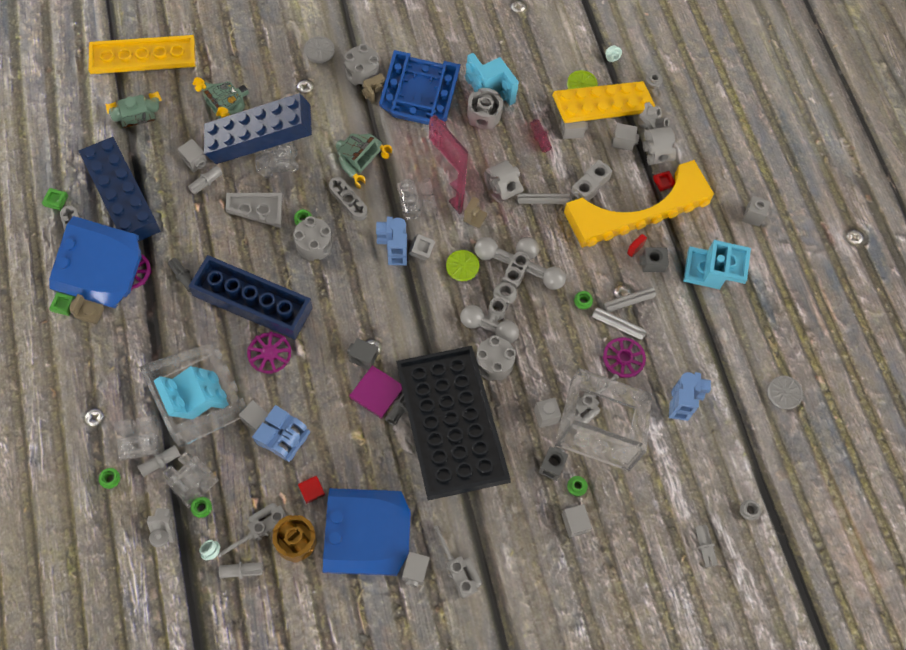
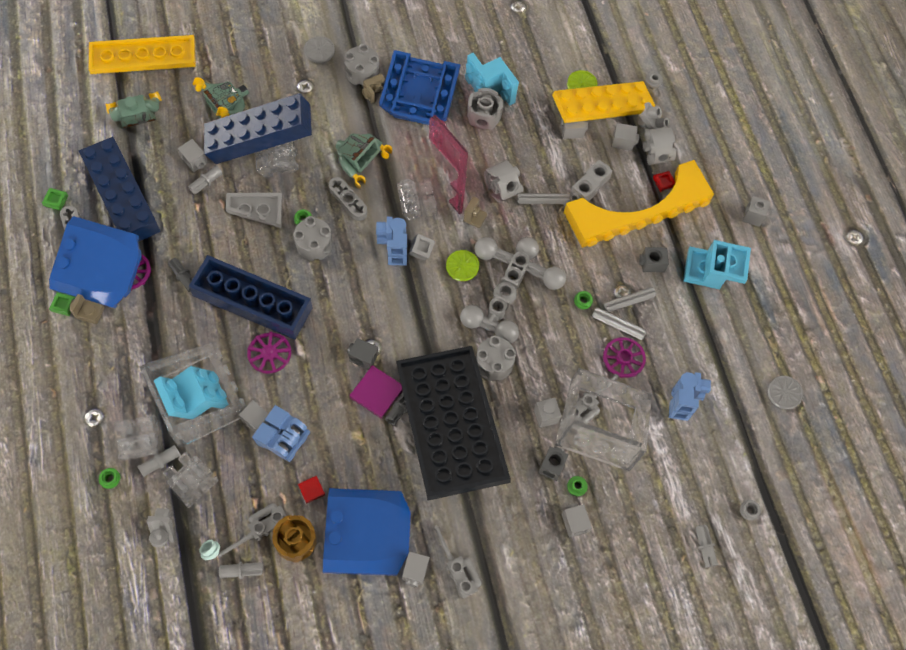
bright green plate [191,497,212,518] -> none
clear pink axle [530,119,552,153] -> none
light aqua plate [605,45,622,62] -> none
red tile [627,234,647,257] -> none

